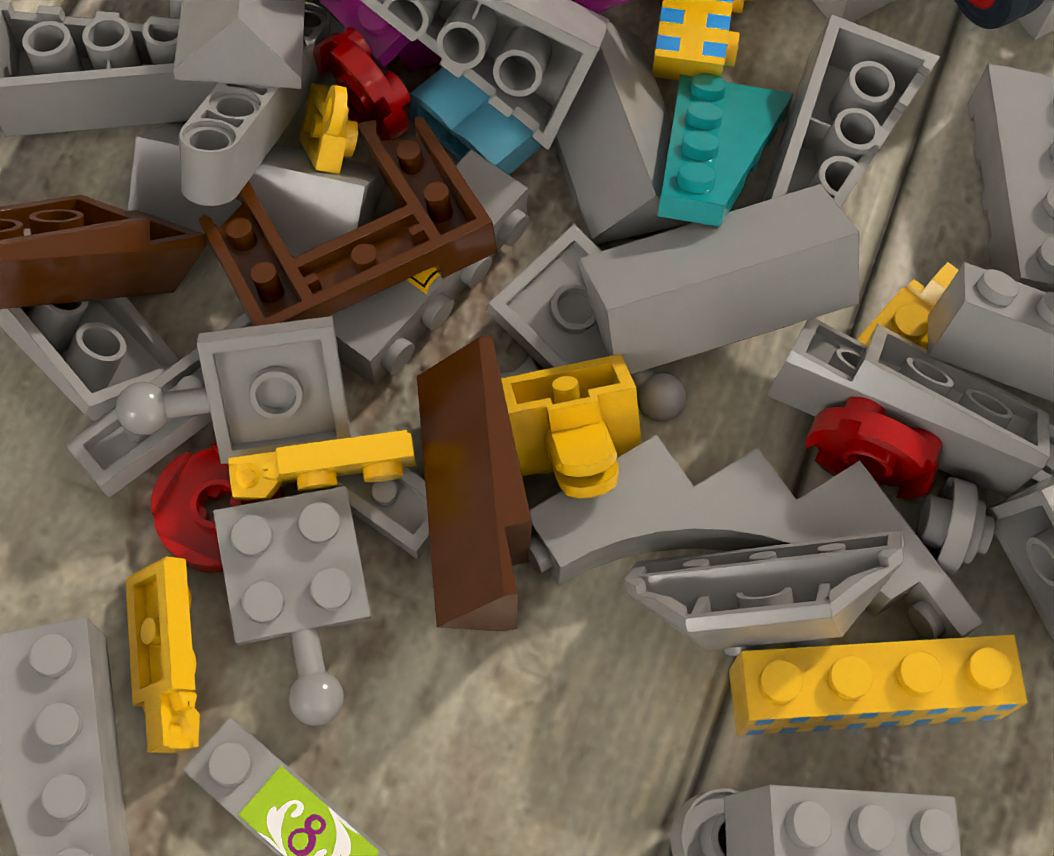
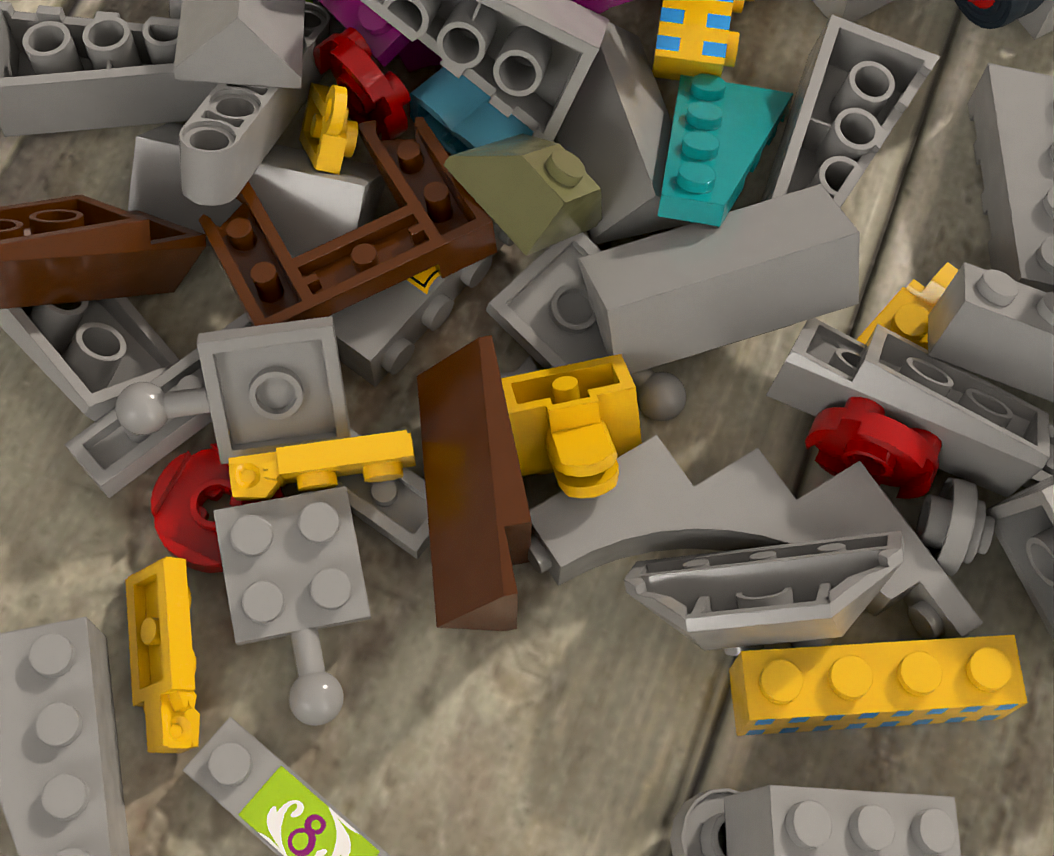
none -> olive slope [443,133,602,256]

